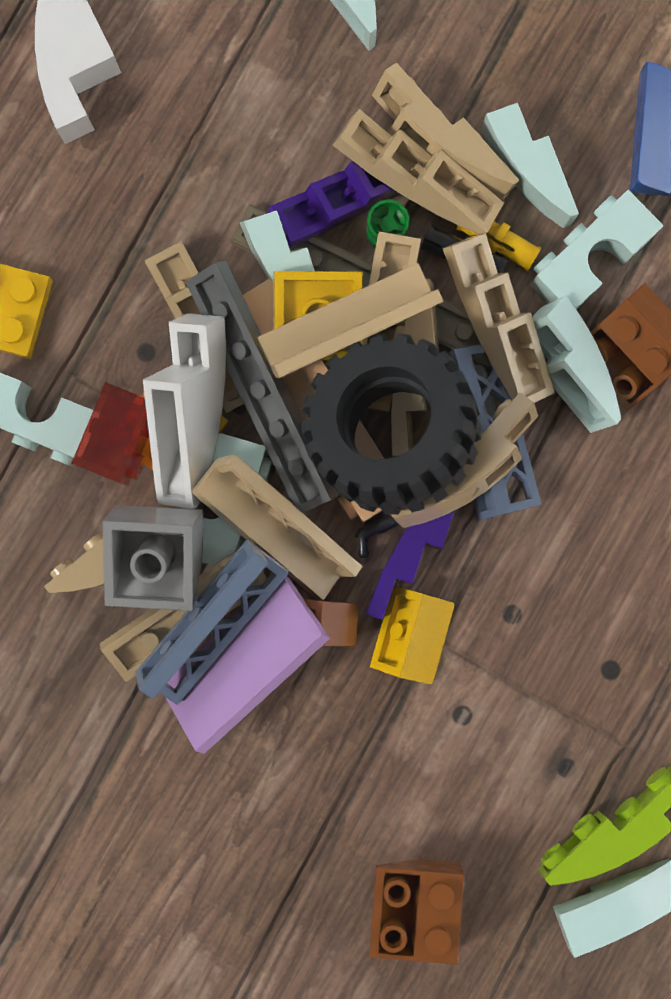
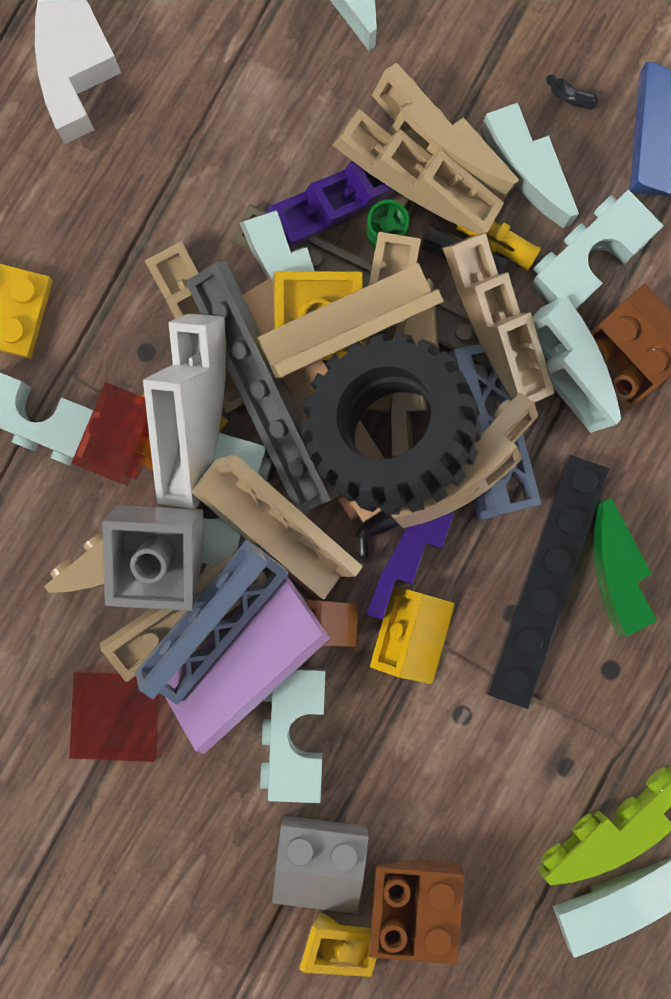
none -> clear red tile [69,671,160,762]
none -> light aqua arch [260,667,325,803]
none -> light grey slope [272,816,369,914]
none -> yellow slope [299,913,377,977]
none -> black plate [486,455,610,709]
none -> black piece [546,74,598,110]
none -> green slope [593,498,657,637]

